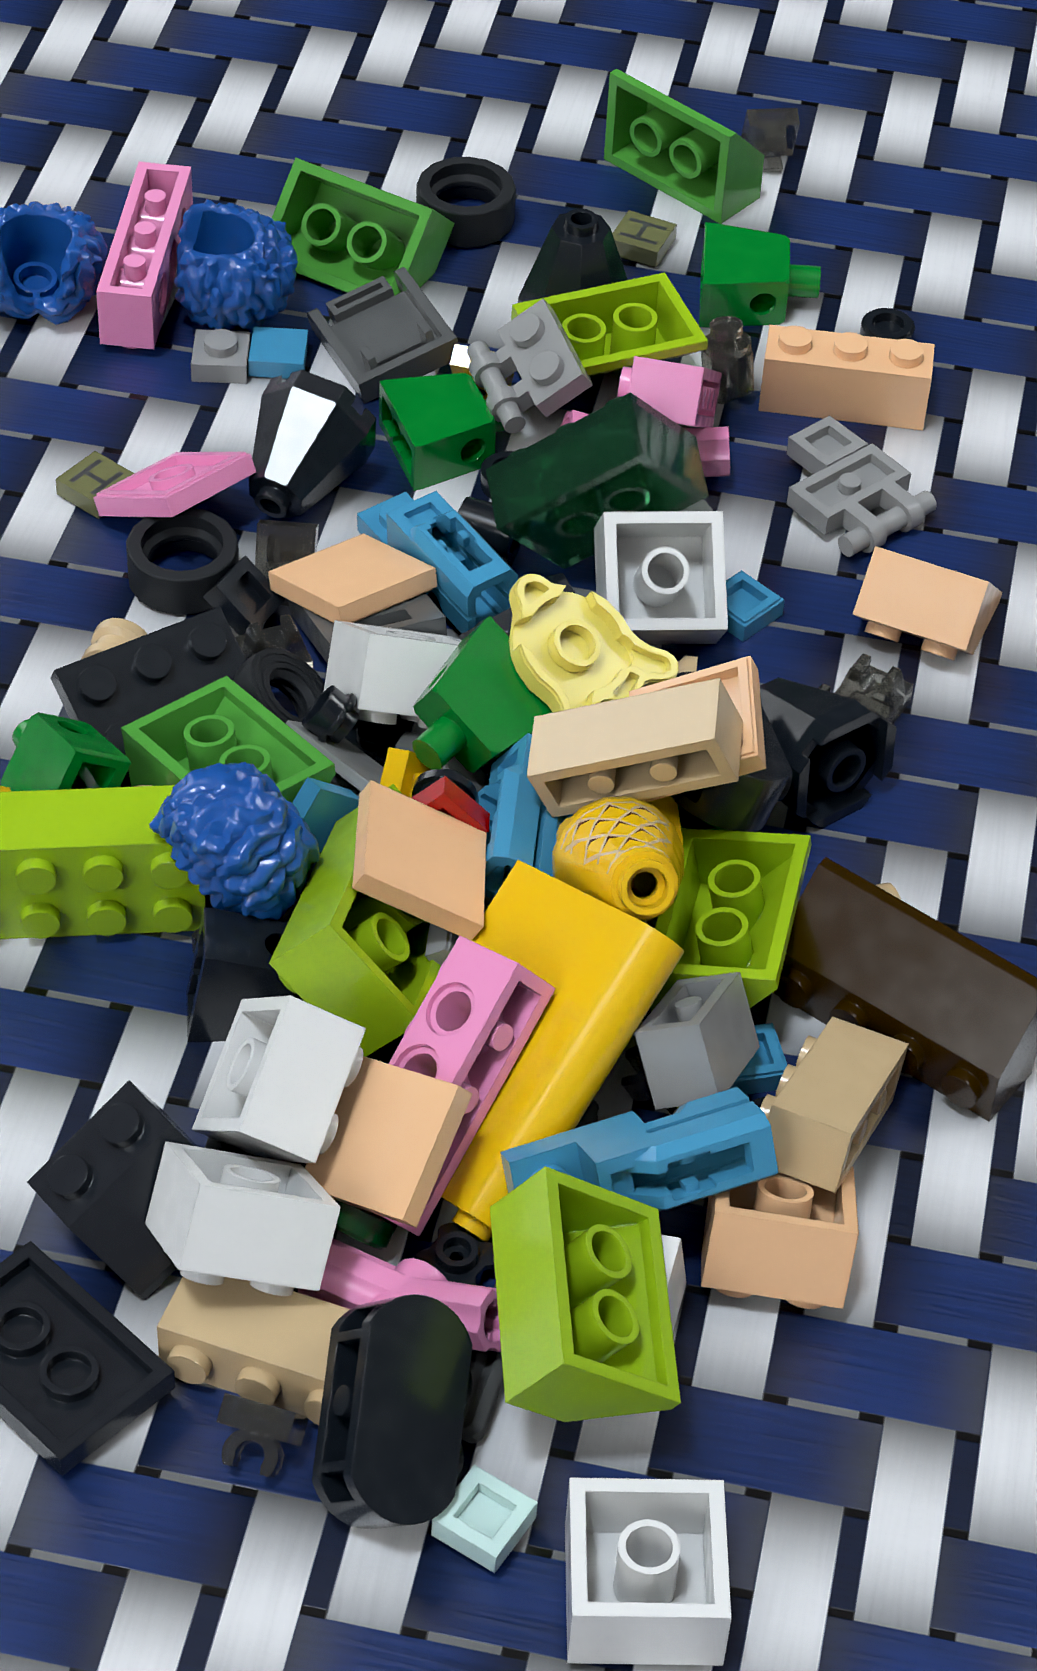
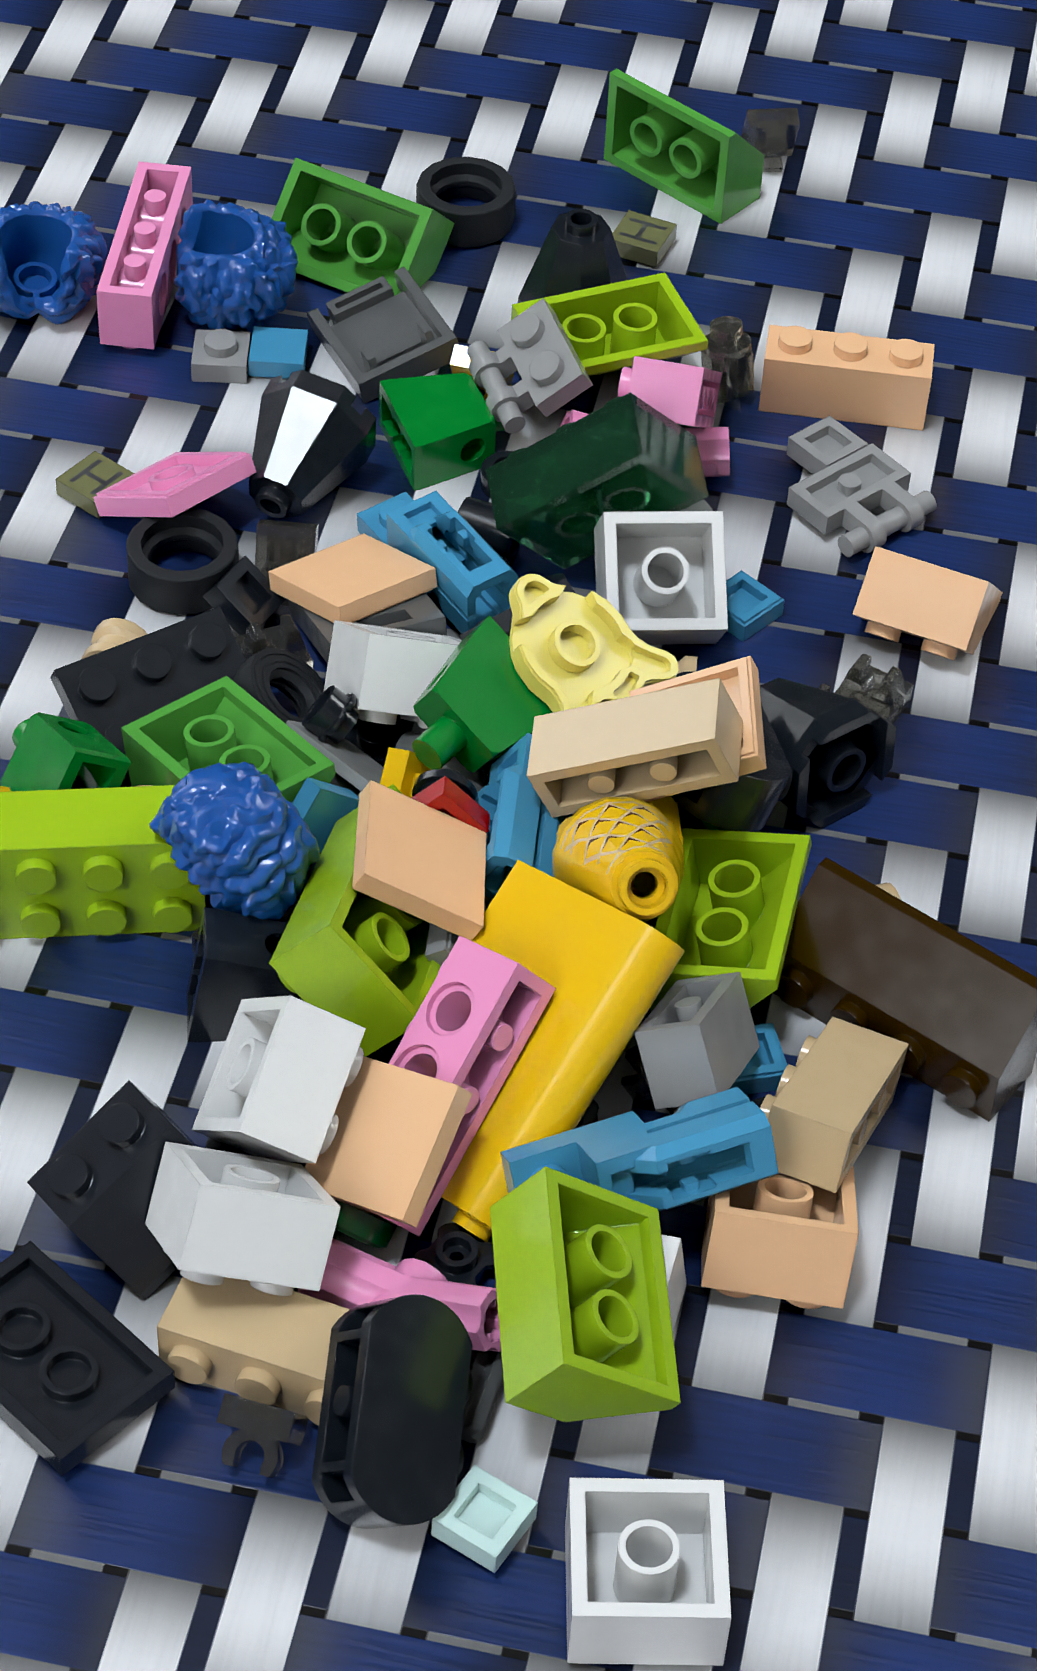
green torso [699,222,821,328] -> none
black tile [860,308,915,340] -> none

